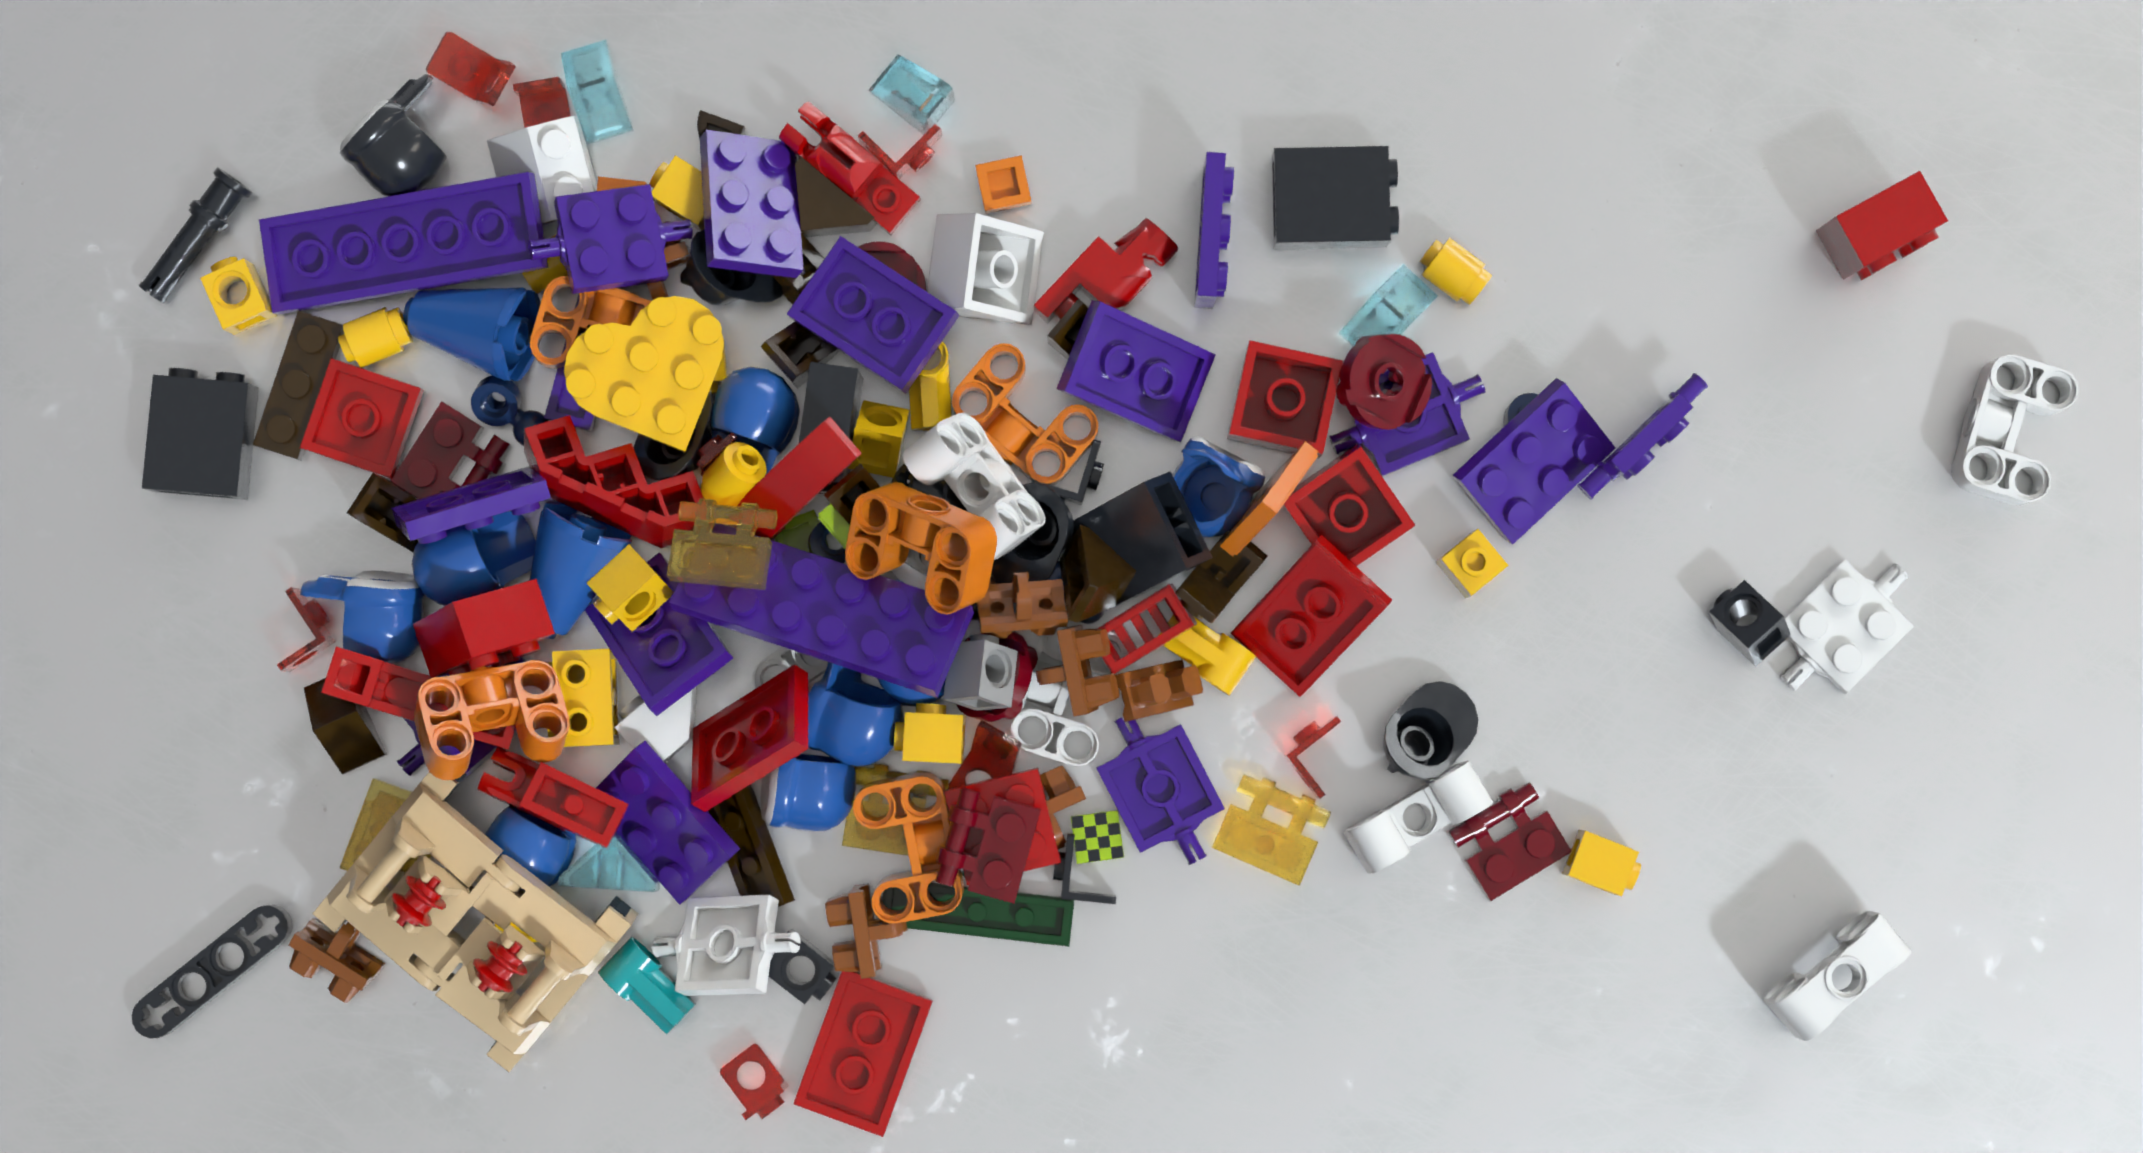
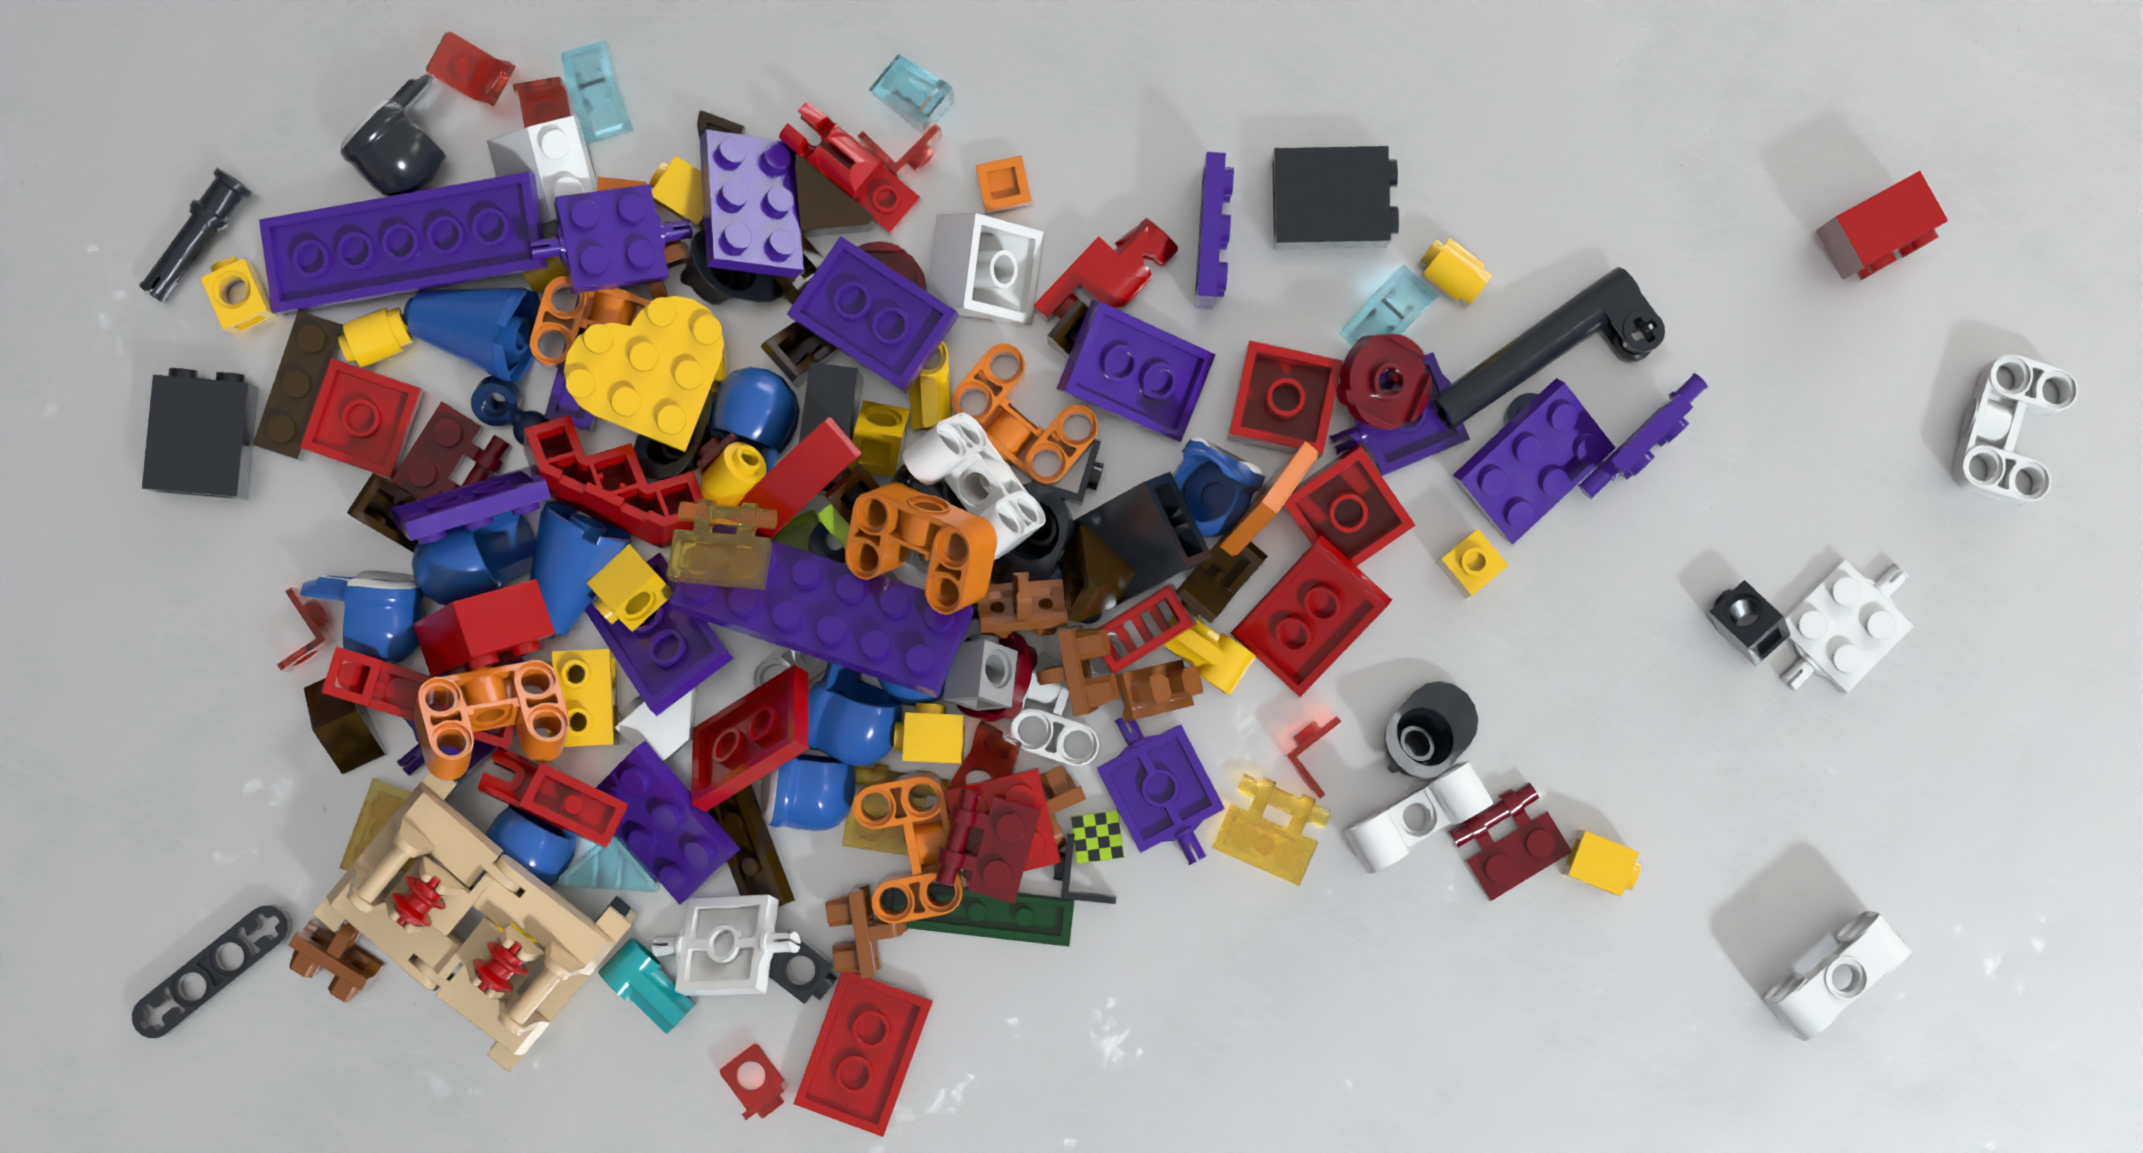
none -> black axle [1430,267,1665,430]

